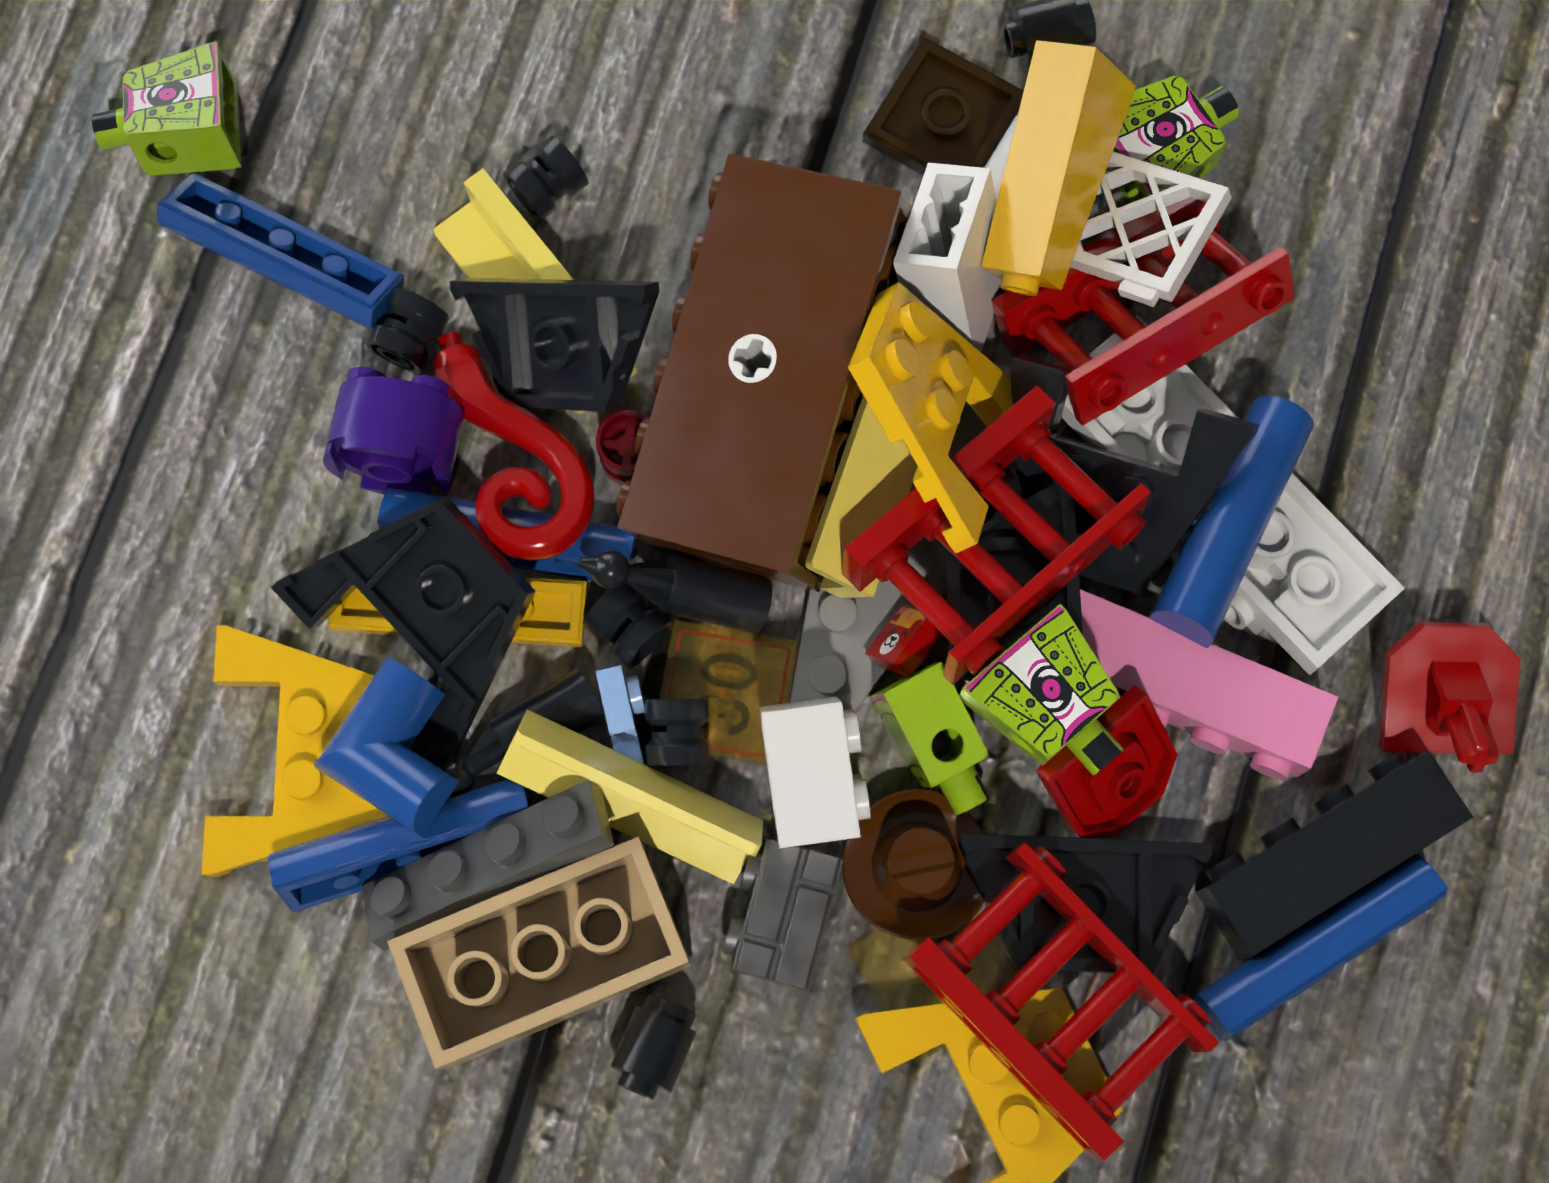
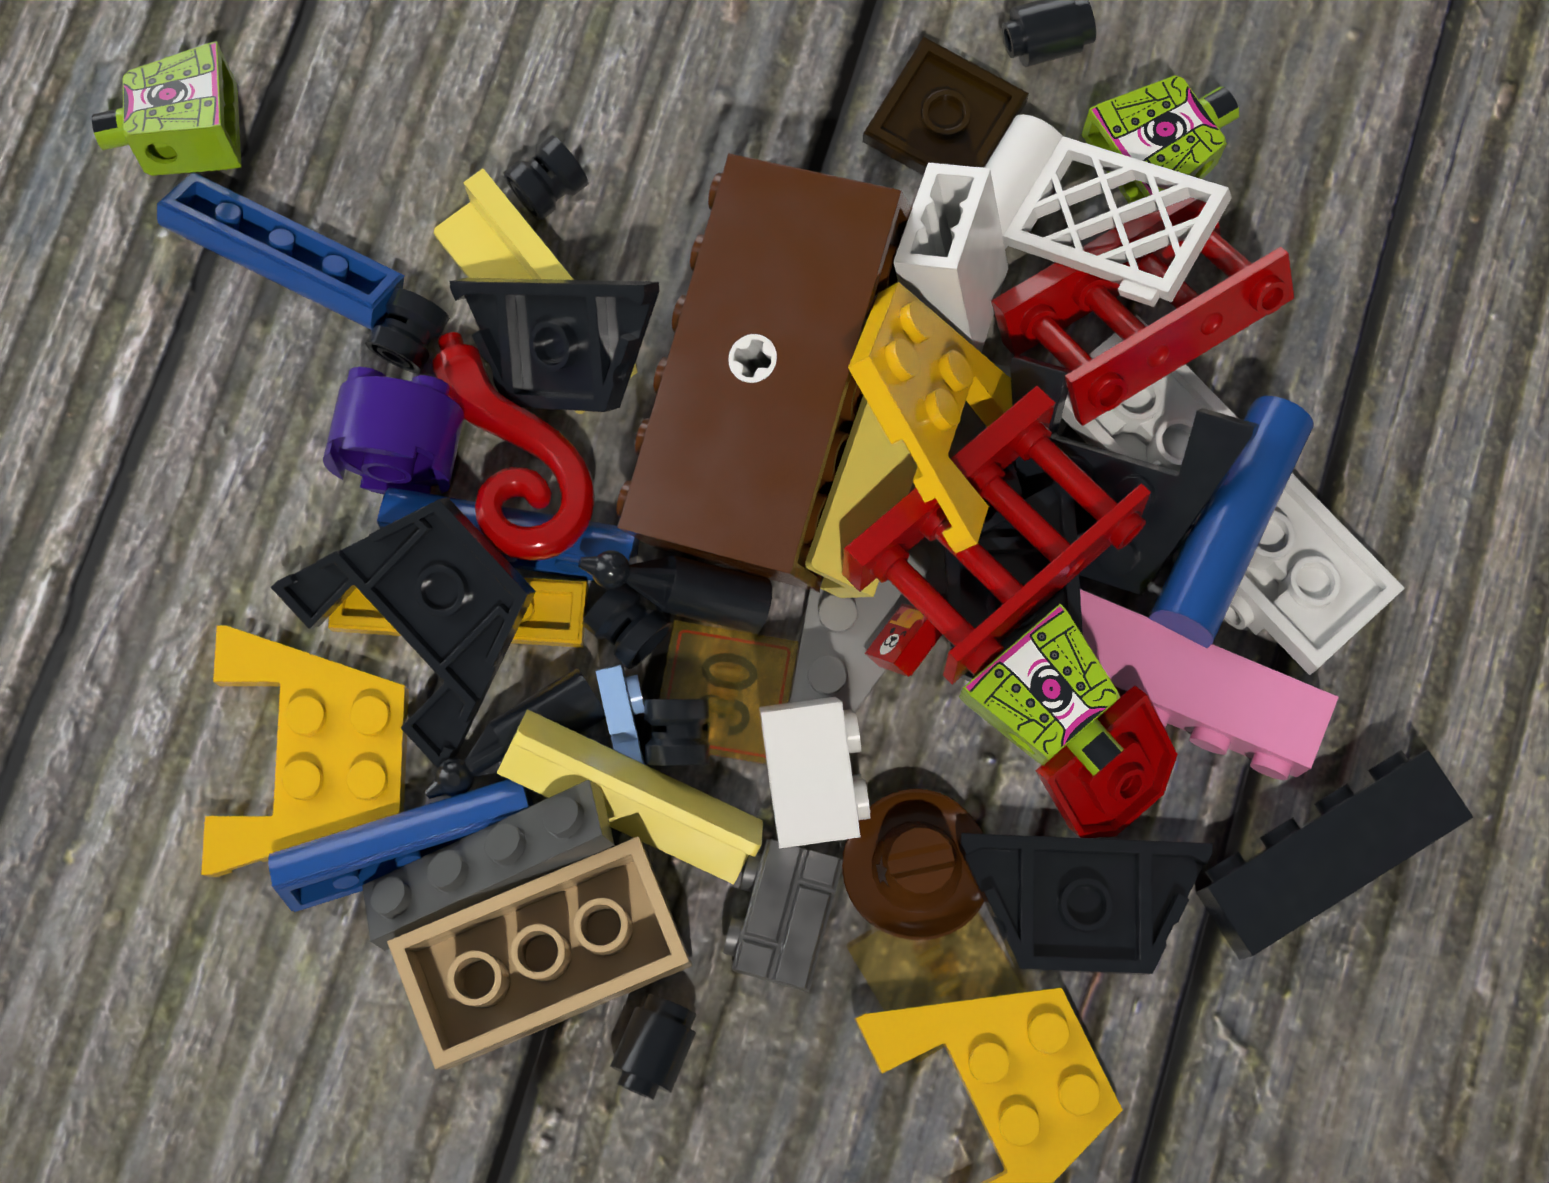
blue brick [314,657,459,837] -> none
dark red wheel [595,410,648,486] -> none
lime torso [868,662,990,815] -> none
red fence [902,843,1219,1161] -> none
yellow slope [981,40,1136,296] -> none
blue brick [1194,854,1449,1042] -> none
red piece [1378,622,1521,773] -> none

